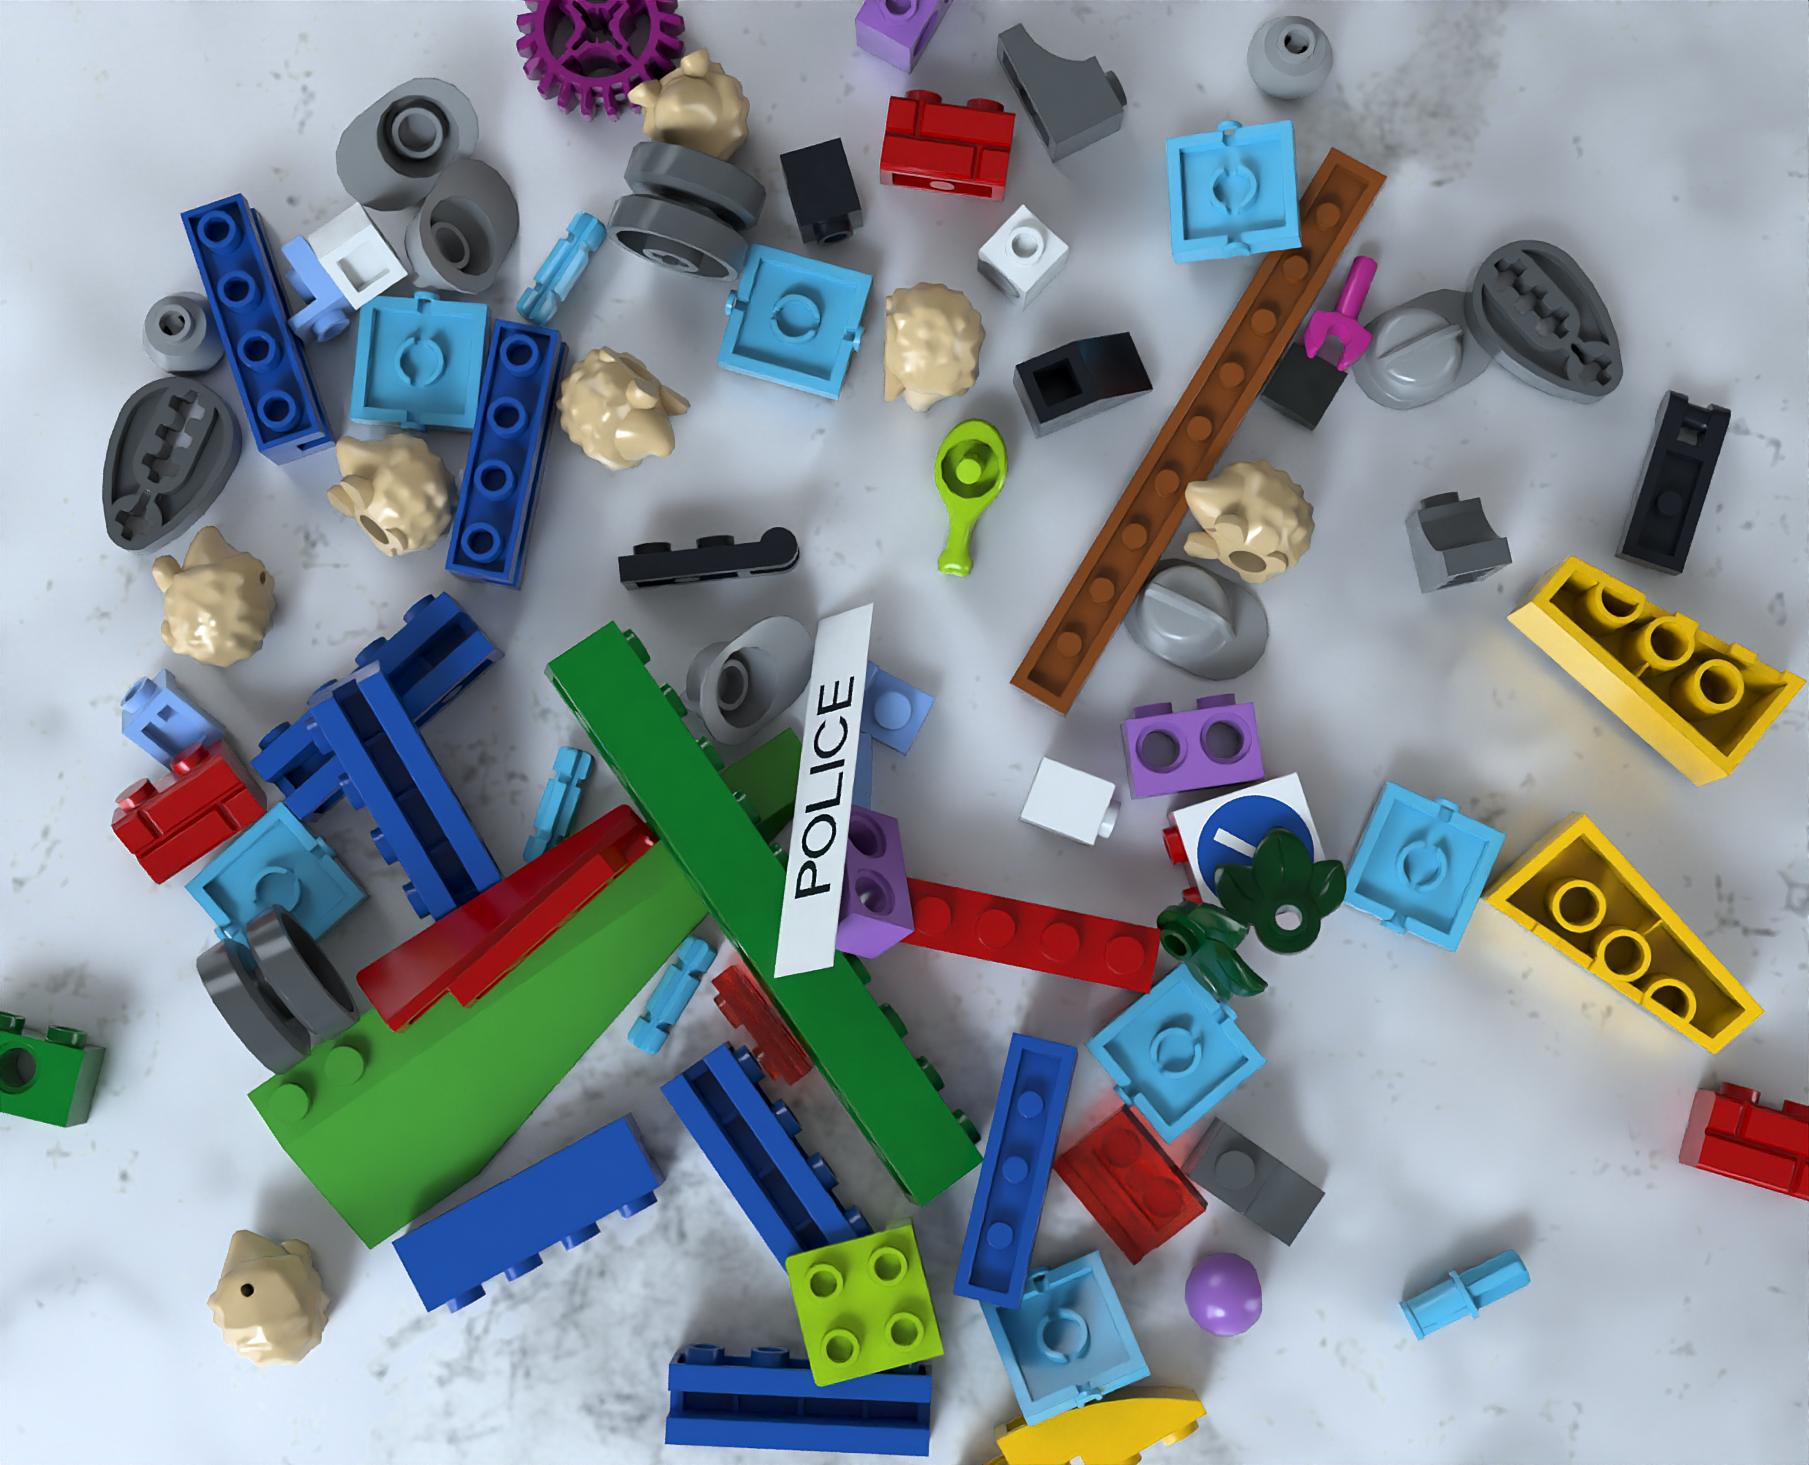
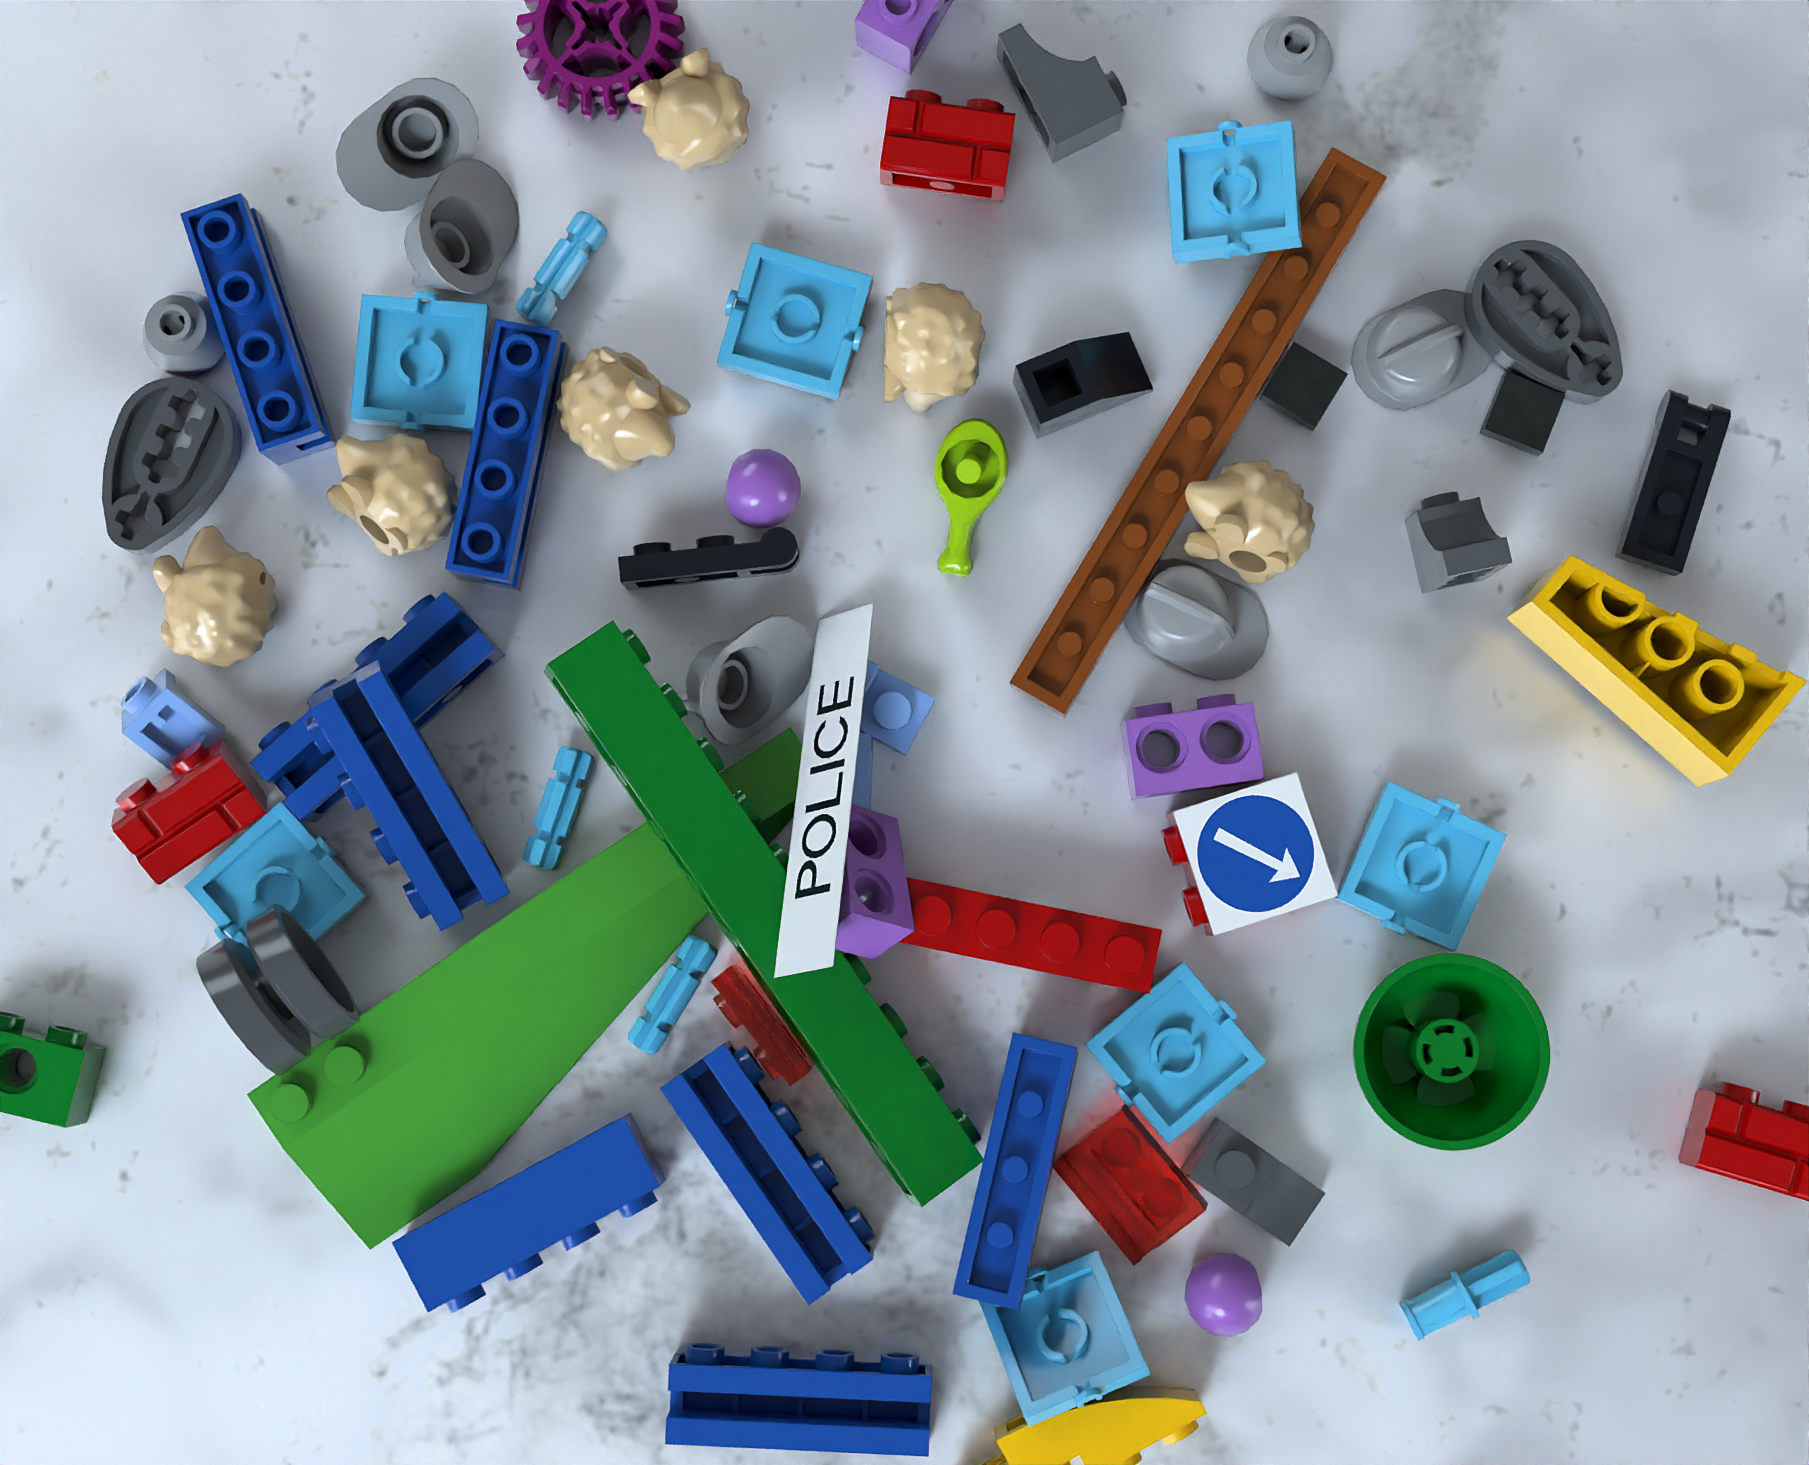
tan animal [206,1229,330,1368] -> none
light blue bracket [280,234,359,345] -> none
white brick [307,202,408,310] -> none
red wedge [356,804,660,1033] -> none
dark grey wheel [606,141,767,282] -> none
black brick [780,138,863,246] -> none
lime bracket [785,1216,945,1387] -> none
white brick [977,204,1069,312] -> none
white brick [1018,757,1121,847] -> none
dark green plate [1157,901,1268,1001] -> none
dark green plate [1214,826,1347,956] -> none
dark pink bar [1303,256,1378,371] -> none
yellow wedge [1480,811,1765,1055] -> none
none -> medium lavender piece [725,449,801,529]
none -> green piece [1352,953,1550,1151]
none -> pearl dark grey tile [1480,371,1566,456]

